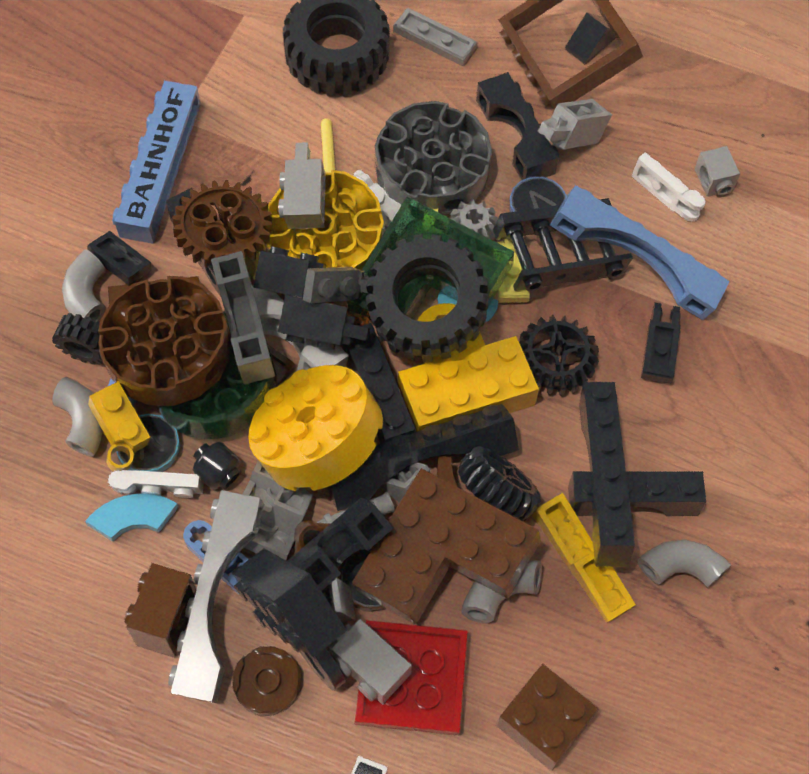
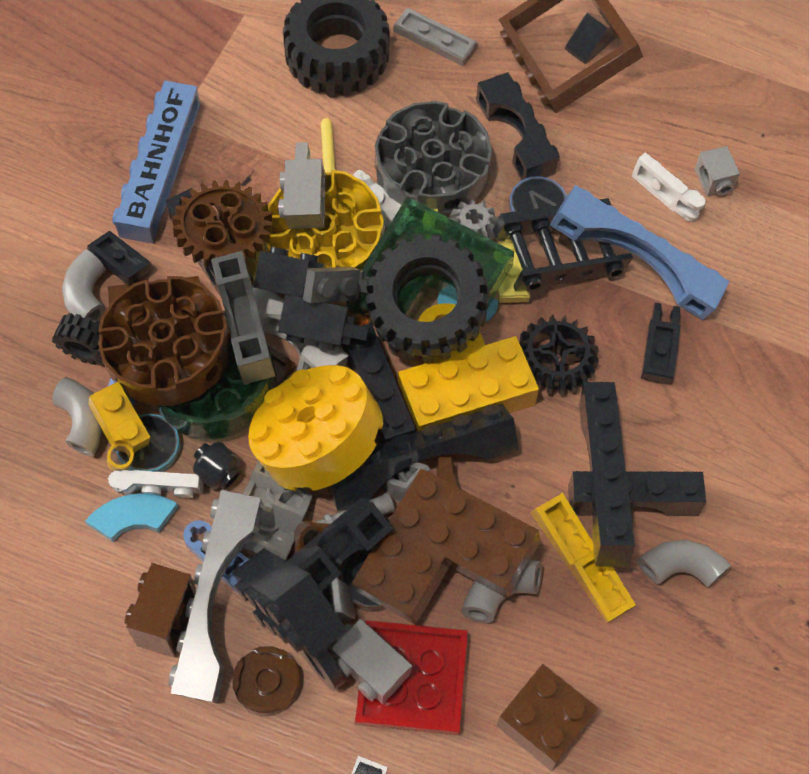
black gear [458,446,541,521] -> none
light grey hinge [538,99,612,150] -> none

